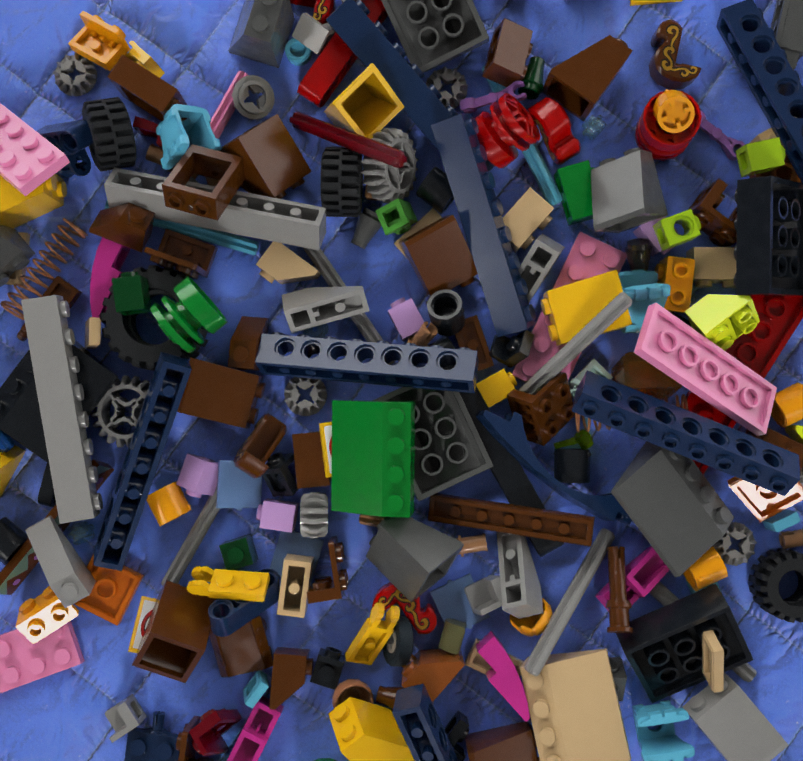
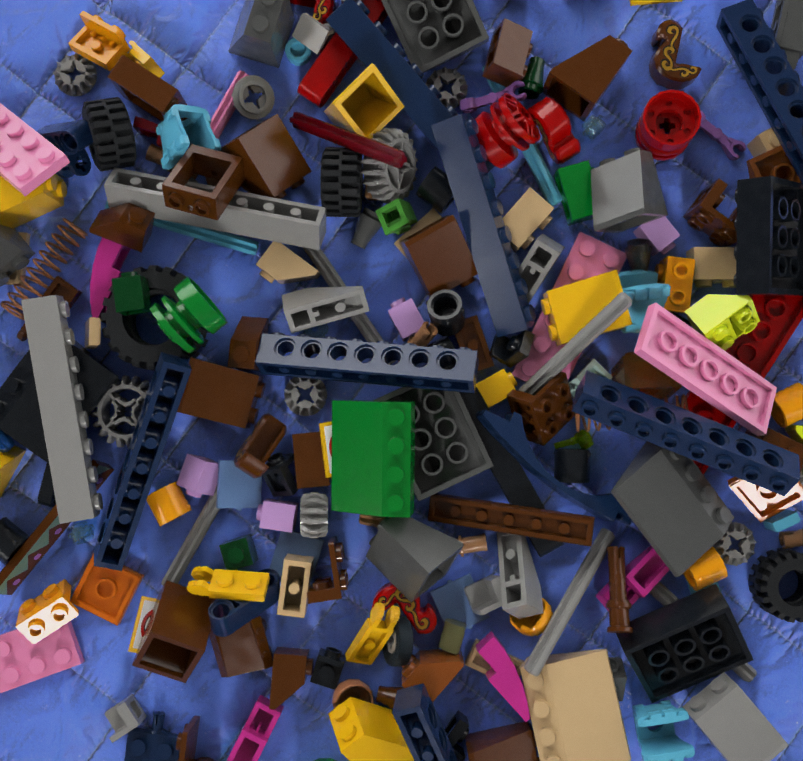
light grey slope [25,515,96,608] -> none
reddish brown bracket [144,229,218,279] -> none
dark red bracket [189,708,243,756] -> none
medium azure tile [243,670,269,709] -> none
light orange piece [653,89,695,133] -> none
lime brick [653,209,701,251] -> none
tan tile [702,630,724,693] -> none
lime brick [736,137,786,177] -> none

